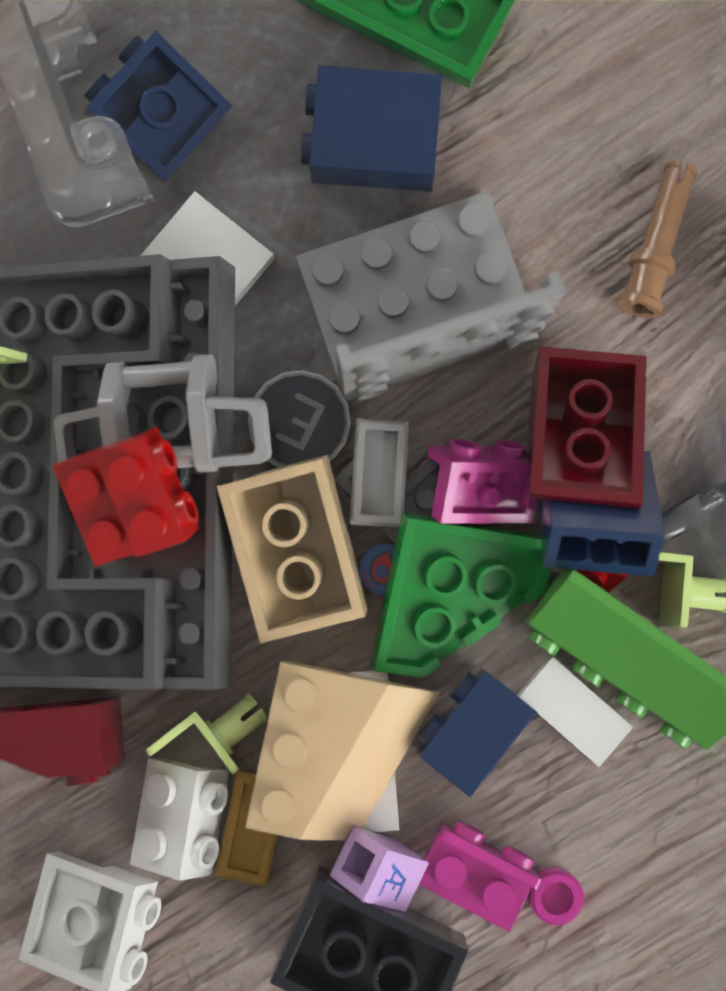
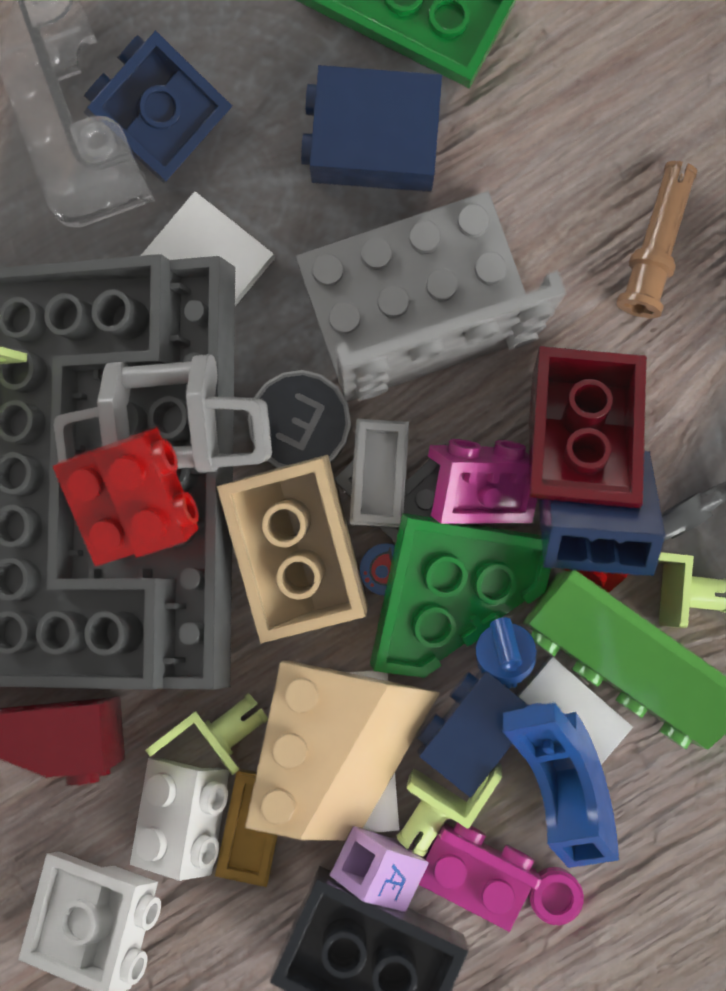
none -> yellowish green bracket [397,762,502,856]
none -> blue piece [476,617,536,689]
none -> blue arch [503,702,619,868]

